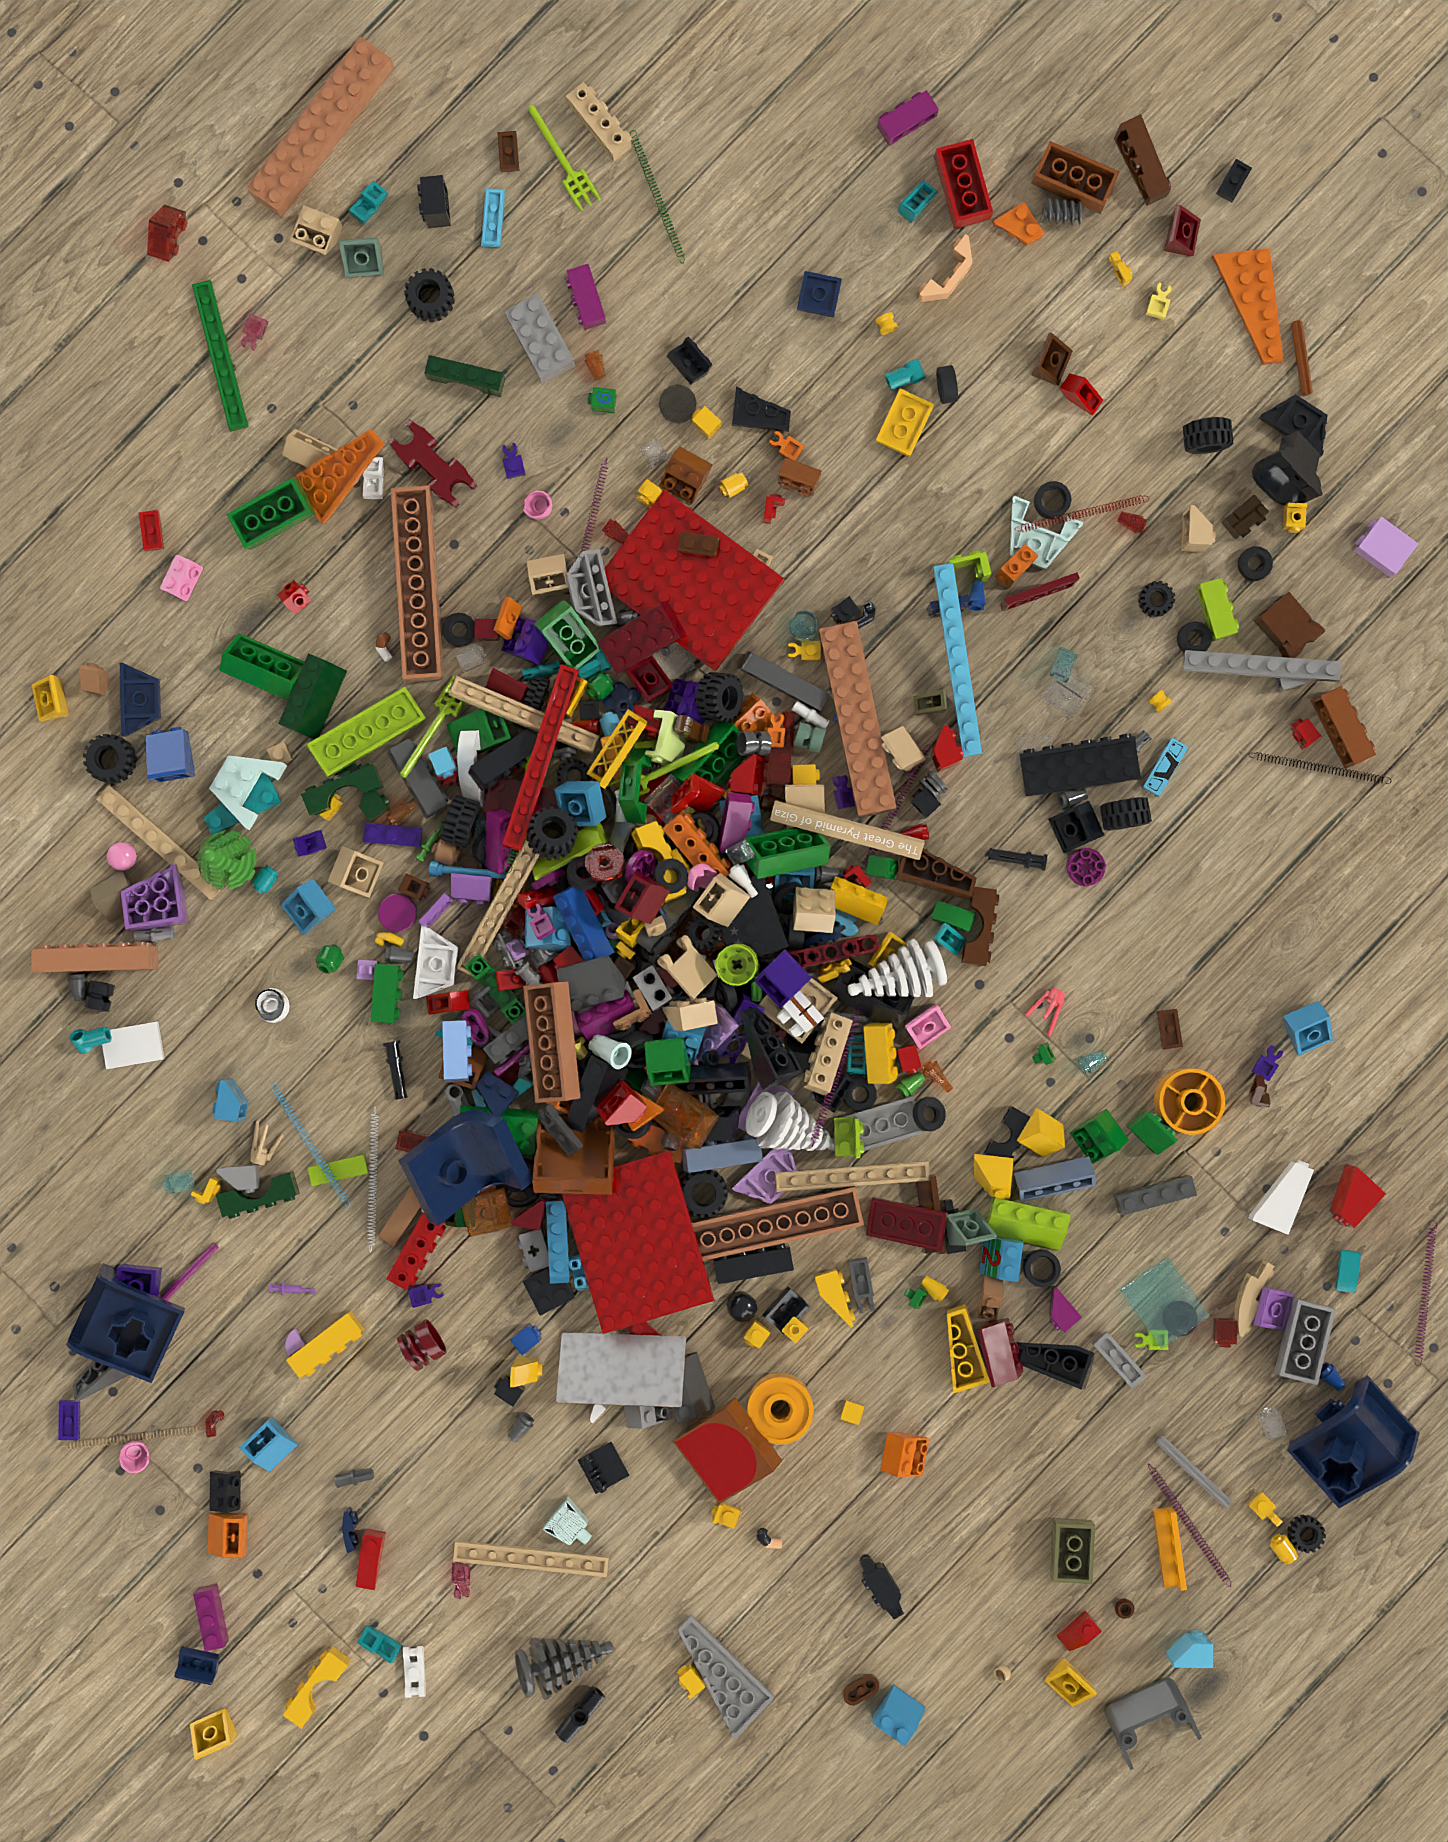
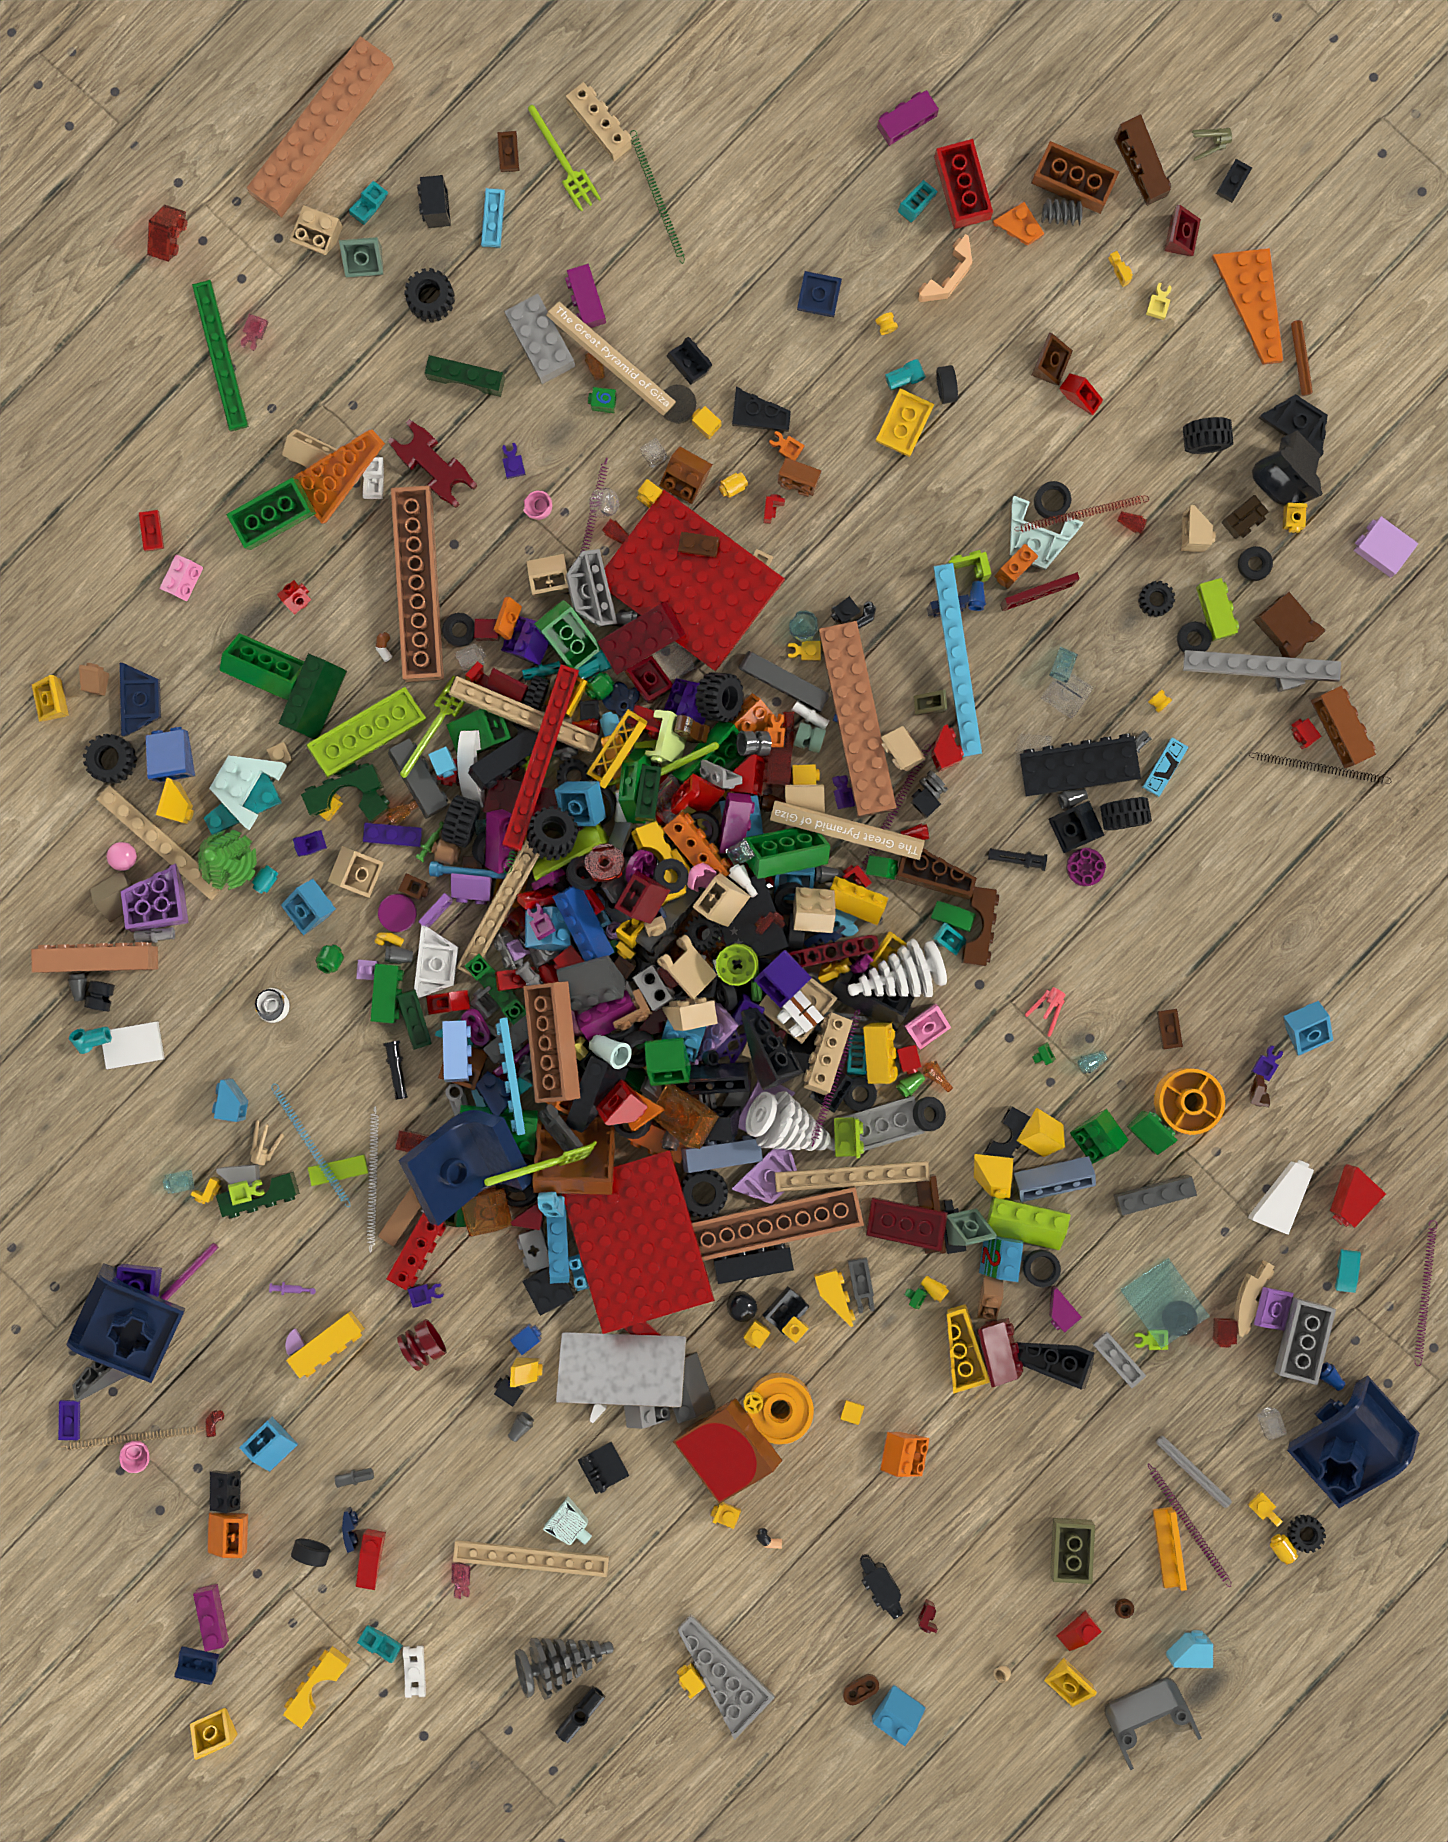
none -> yellow slope [156,778,194,824]
none -> lime plate [228,1180,265,1205]
none -> black tyre [291,1538,330,1567]
none -> dark green plate [396,989,432,1050]
none -> red bracket [465,661,489,688]
none -> lime piece [484,1141,597,1186]
none -> medium azure plate [496,1018,525,1135]
none -> medium azure leg [538,1192,565,1218]
none -> tan tile [546,302,676,416]
none -> clear hair [589,488,620,518]
none -> dark green plate [635,765,662,822]
none -> light grey bracket [700,760,742,789]
none -> yellow wheel [743,1391,763,1414]
none -> clear red bracket [754,911,785,936]
none -> magenta plate [850,953,874,974]
none -> dark red bracket [917,1599,938,1633]
none -> olive plant [1192,128,1232,161]

